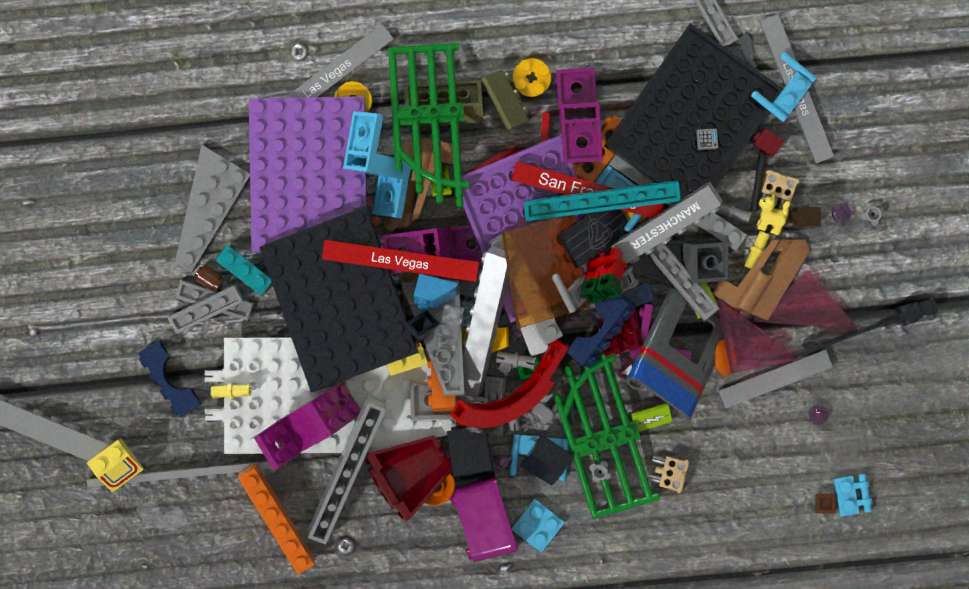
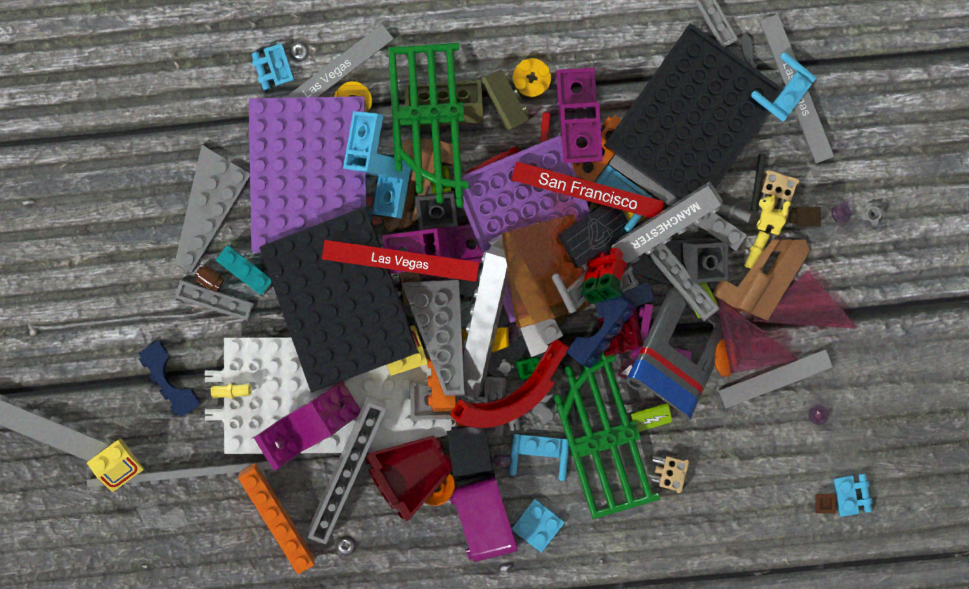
light grey tile [167,284,245,334] -> none
black slope [404,310,440,344] -> none
dark azure slope [414,274,458,310] -> none
clear brick [436,304,465,351] -> none
light grey pin [496,350,536,369] -> none
black slope [520,435,573,486] -> none
teal plate [523,180,681,221] -> none
light grey plate [589,461,611,482] -> none
light grey tile [696,129,718,150] -> none
dark red brick [752,128,784,158] -> none
black piece [792,296,938,358] -> none
none -> medium azure plate [251,43,294,90]
none -> dark grey slope [415,191,458,230]

